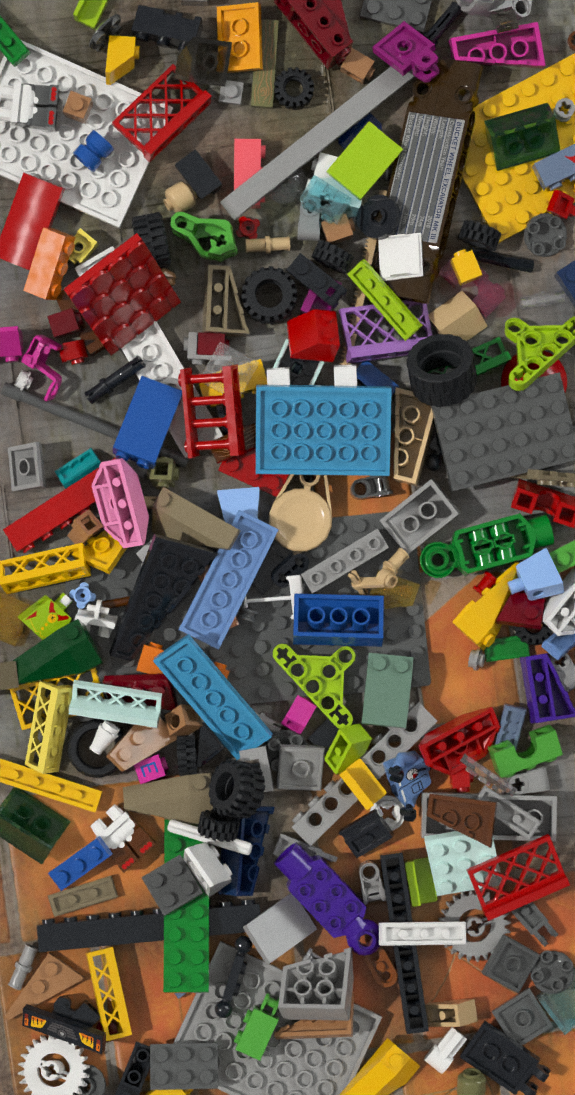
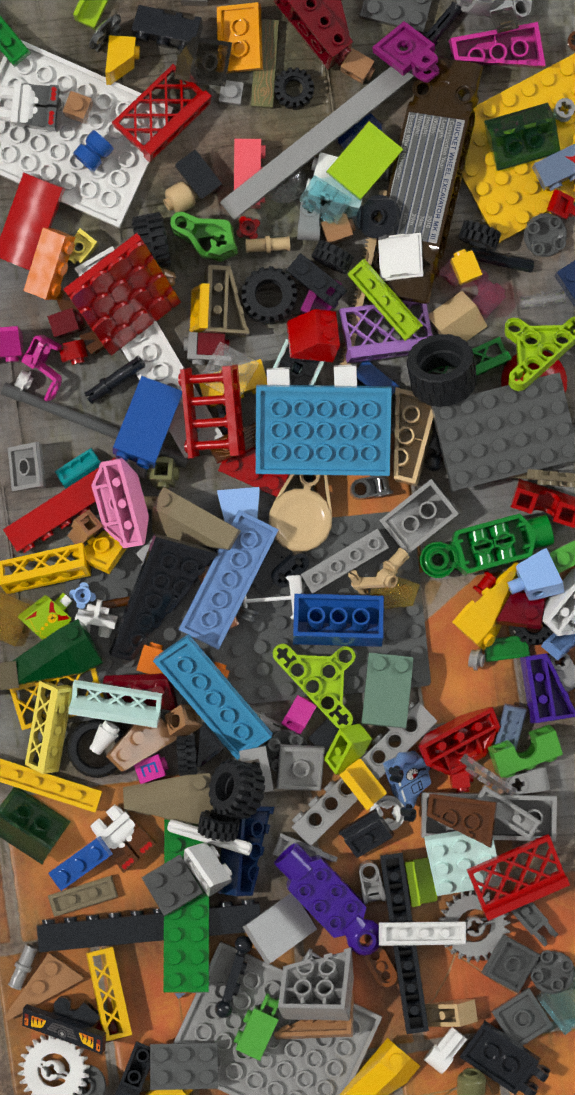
none -> yellow tile [189,283,210,332]

